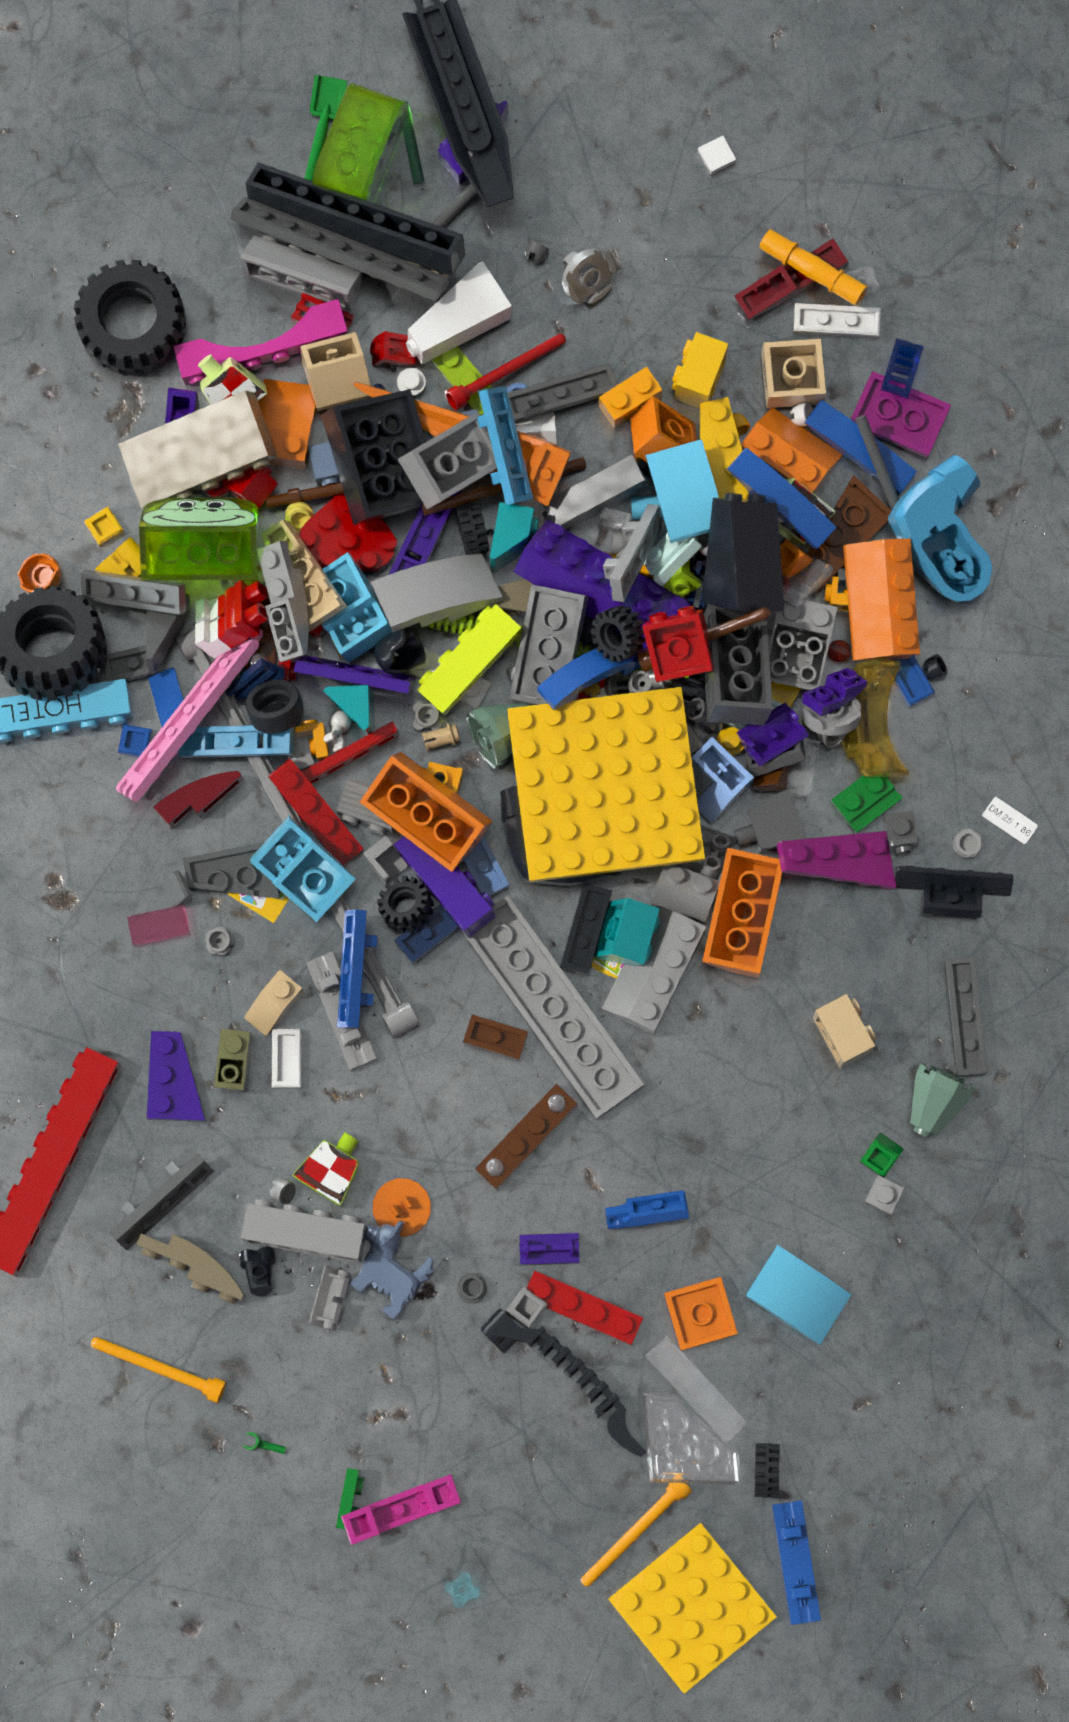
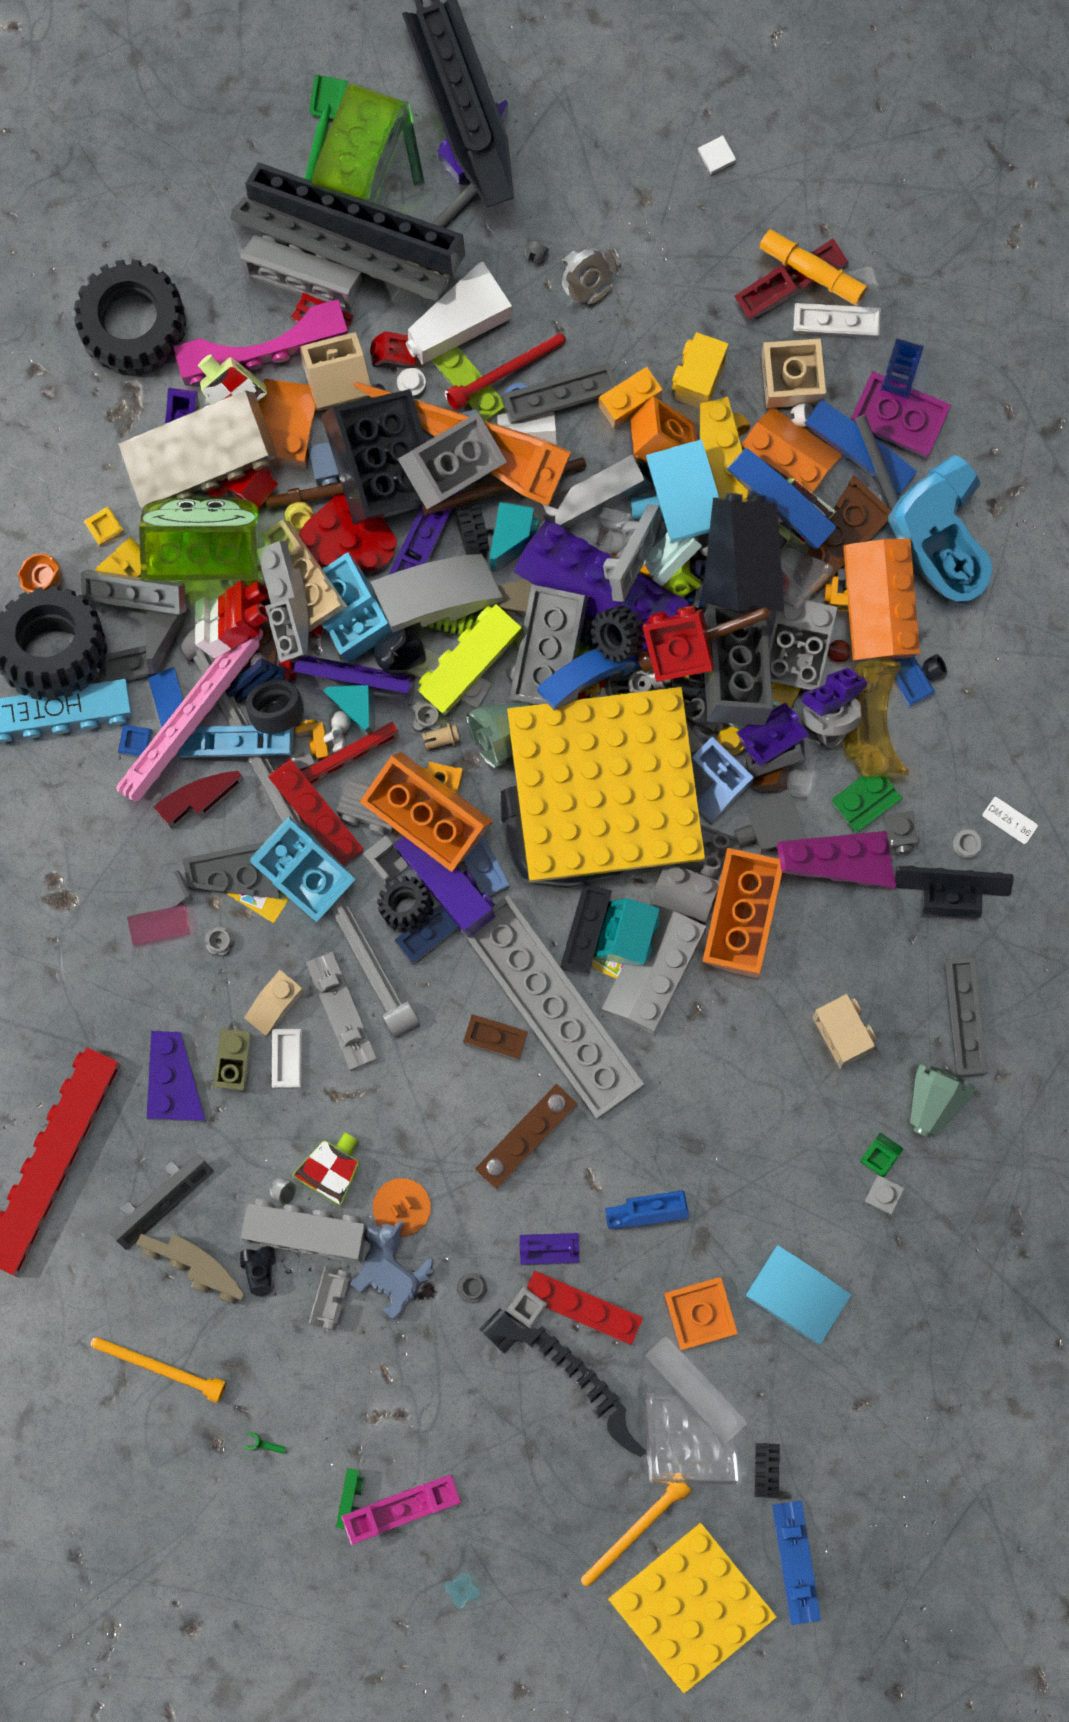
blue hinge [337,909,378,1028] -> none
dark azure hinge [477,386,533,505] -> none
orange slope [780,539,814,578] -> none

